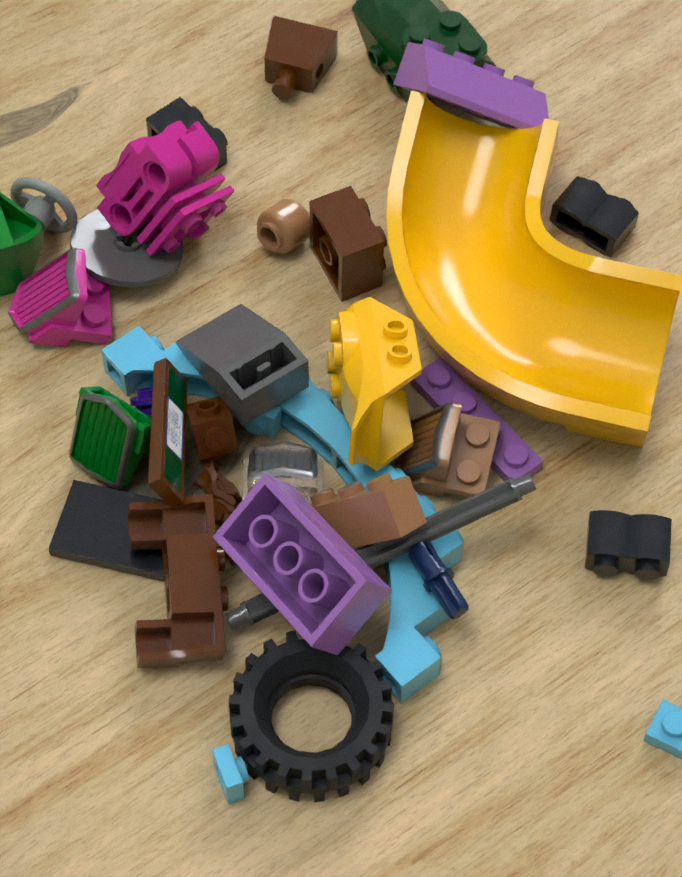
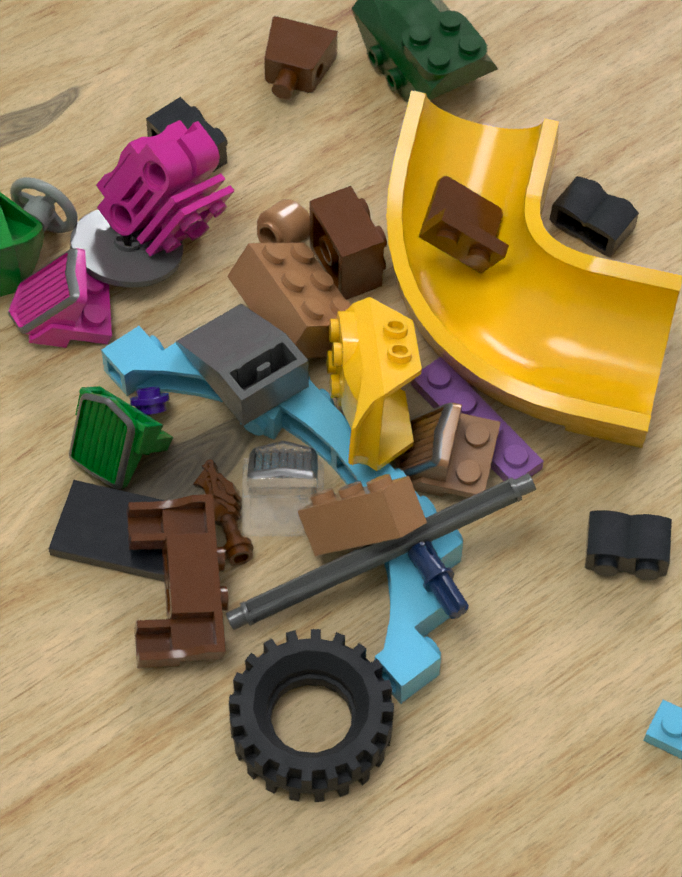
tile [148,358,188,507] -> none
reddish brown brick [186,396,239,460] -> none
medium azure plate [212,744,249,804] -> none
medium lavender brick [213,473,392,655] -> none
medium lavender slope [393,39,549,129] -> none
none -> medium nougat brick [227,243,351,358]
none -> reddish brown bracket [418,176,509,273]

